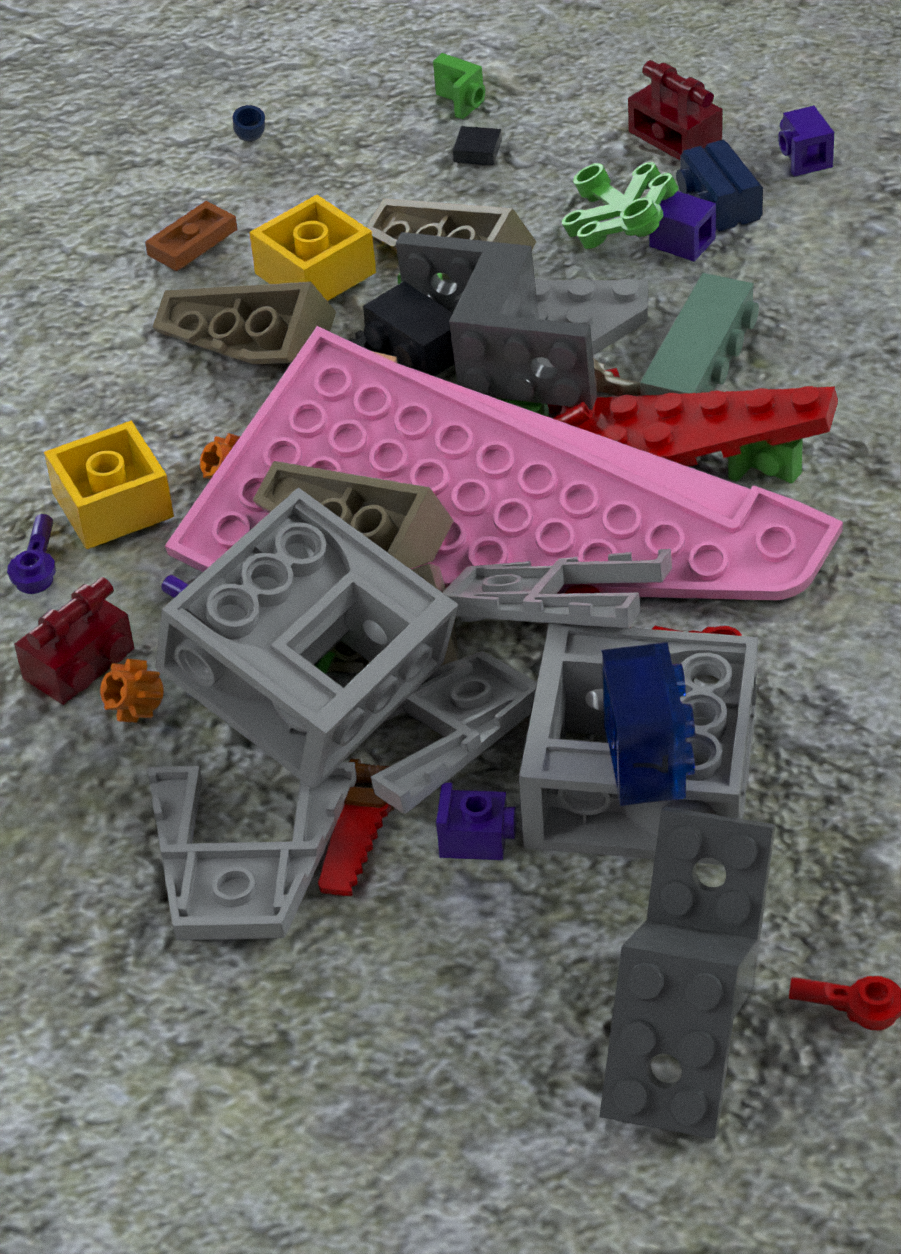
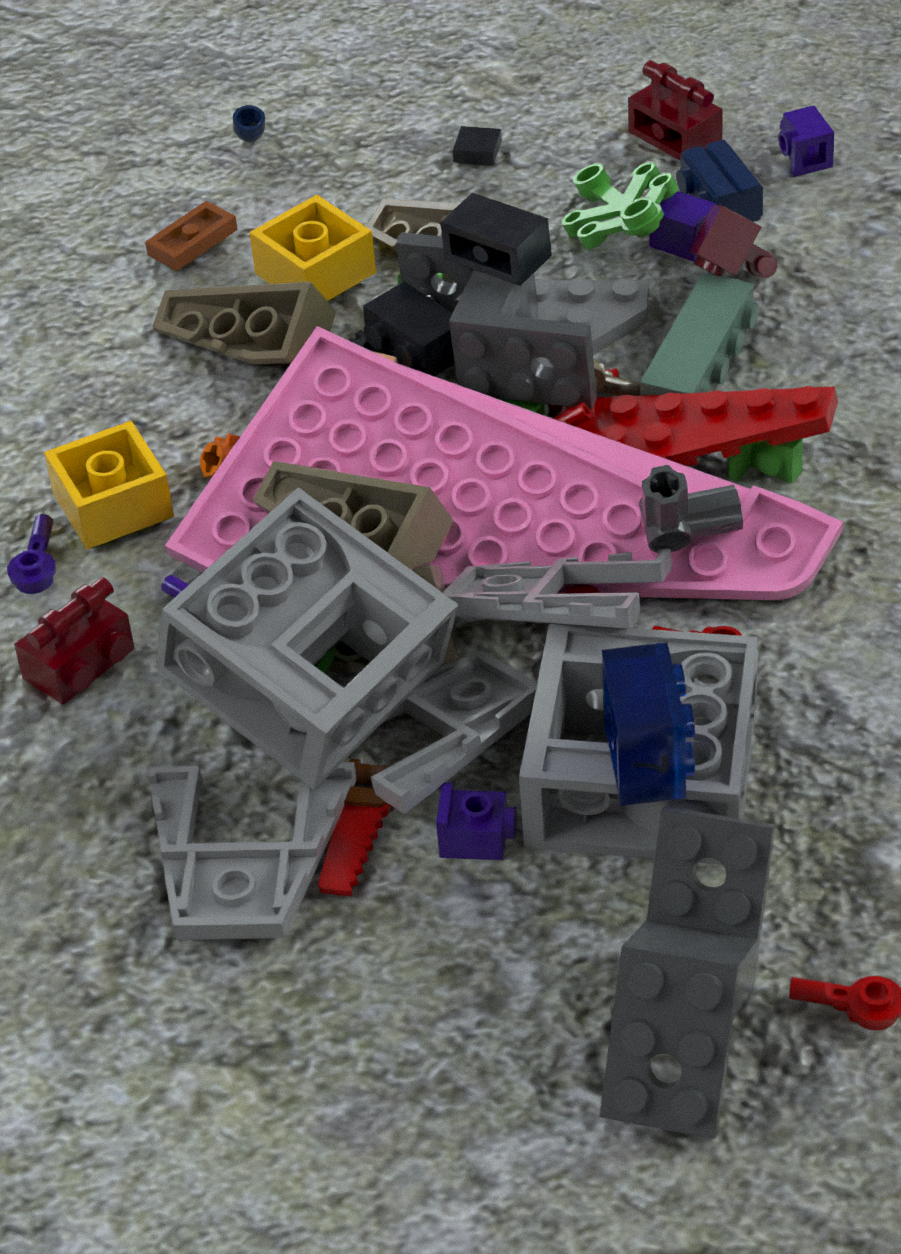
orange gear [100,659,164,723] -> none
bright green bracket [433,53,485,120] -> none
none -> black brick [440,193,552,286]
none -> dark grey piece [639,465,743,553]
none -> dark red brick [688,205,778,278]

